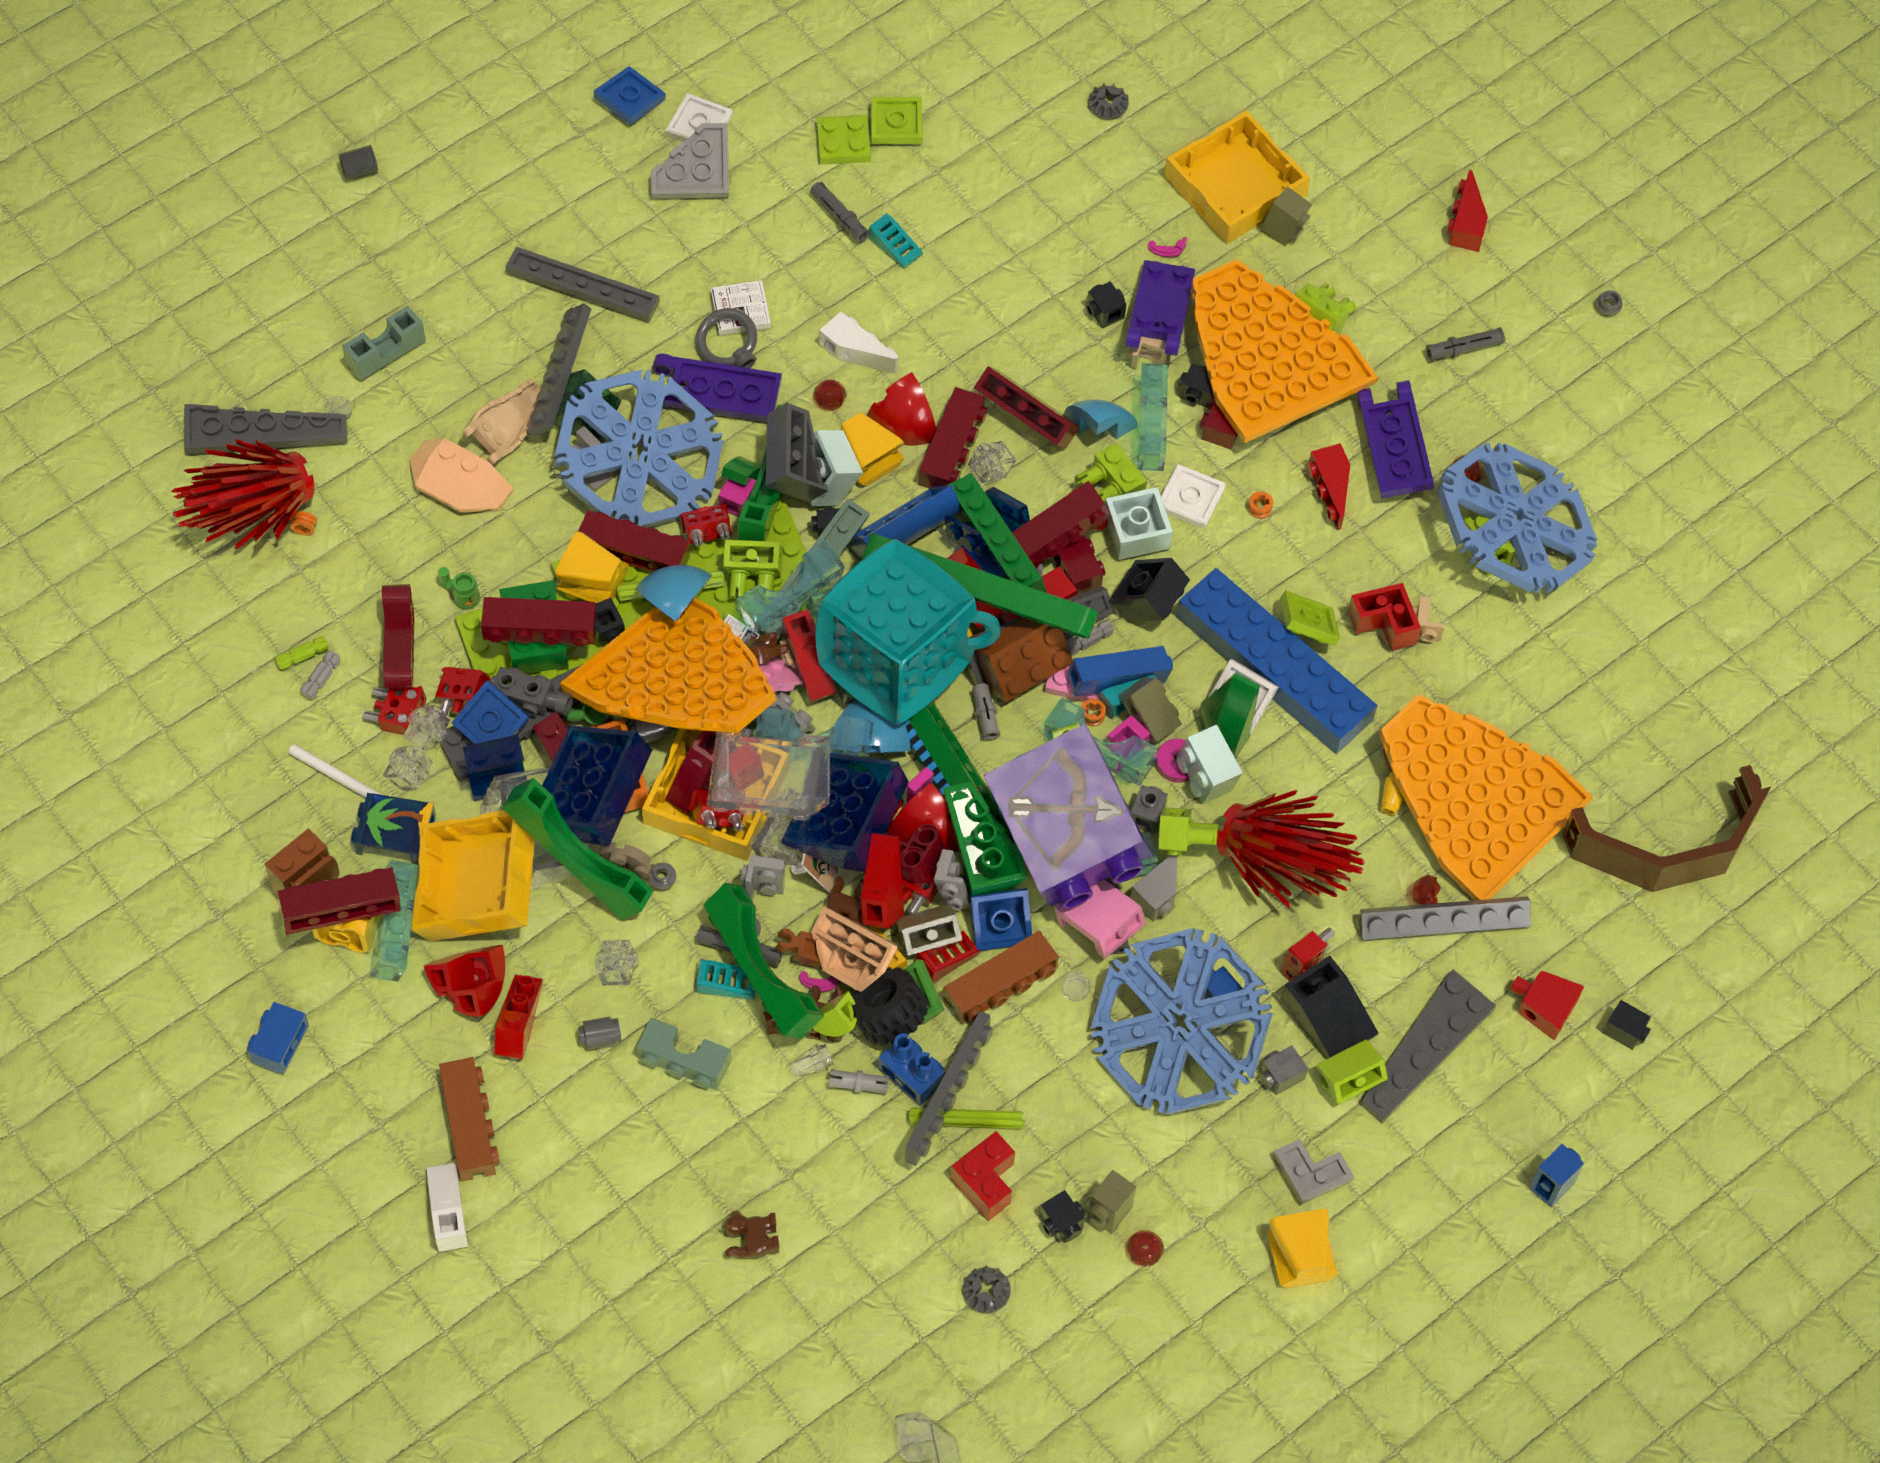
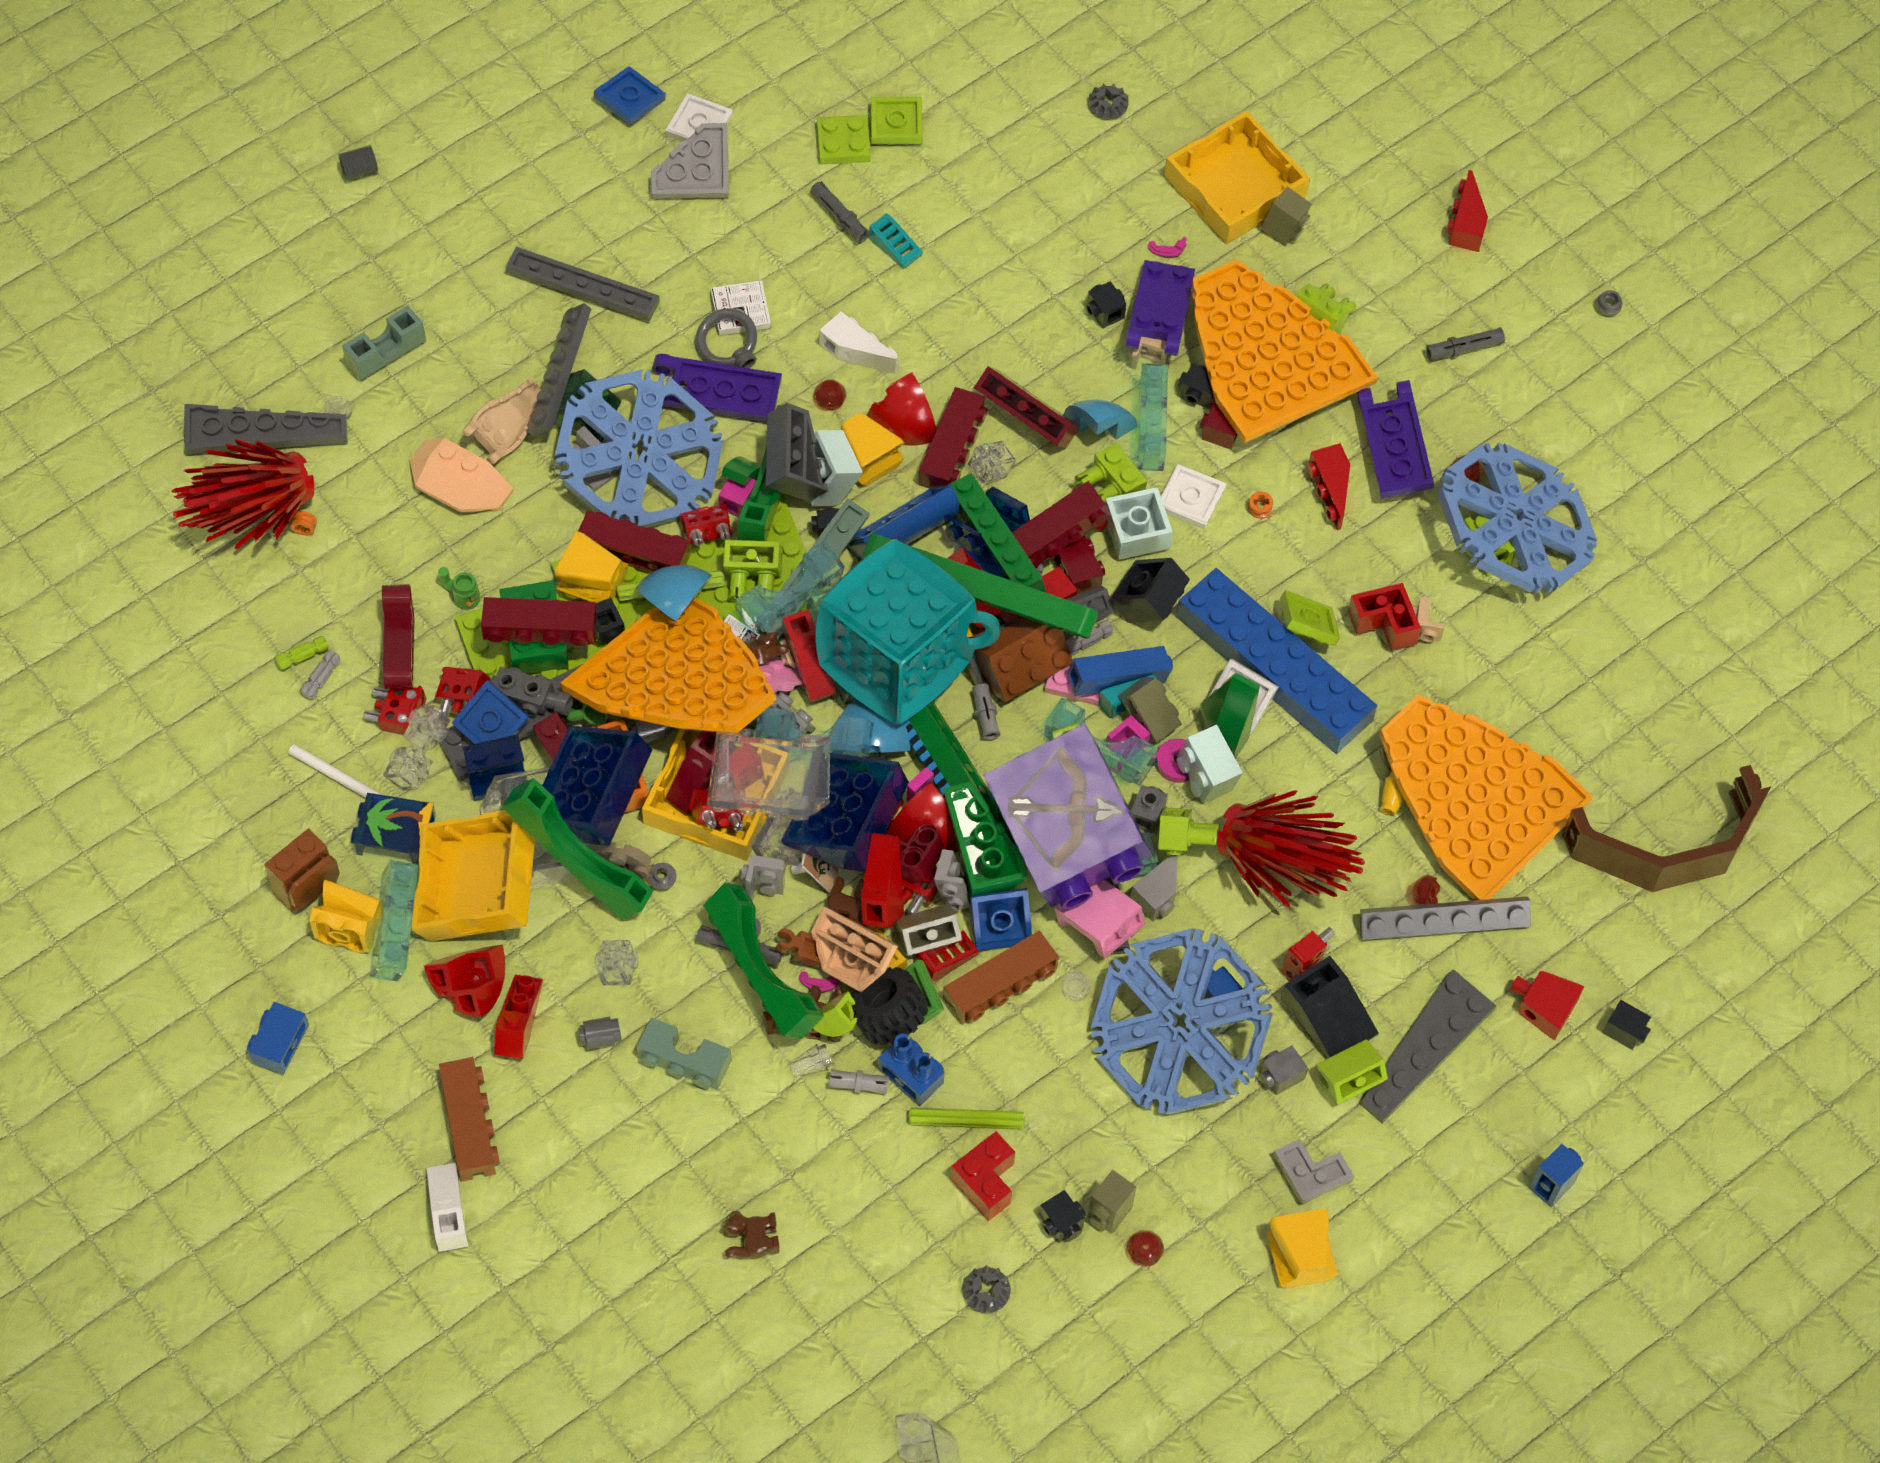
dark red brick [277,867,401,935] -> none
teal slope [697,959,756,1000] -> none
dark grey plate [905,1011,993,1166] -> none
orange bush [1081,698,1106,727] -> none

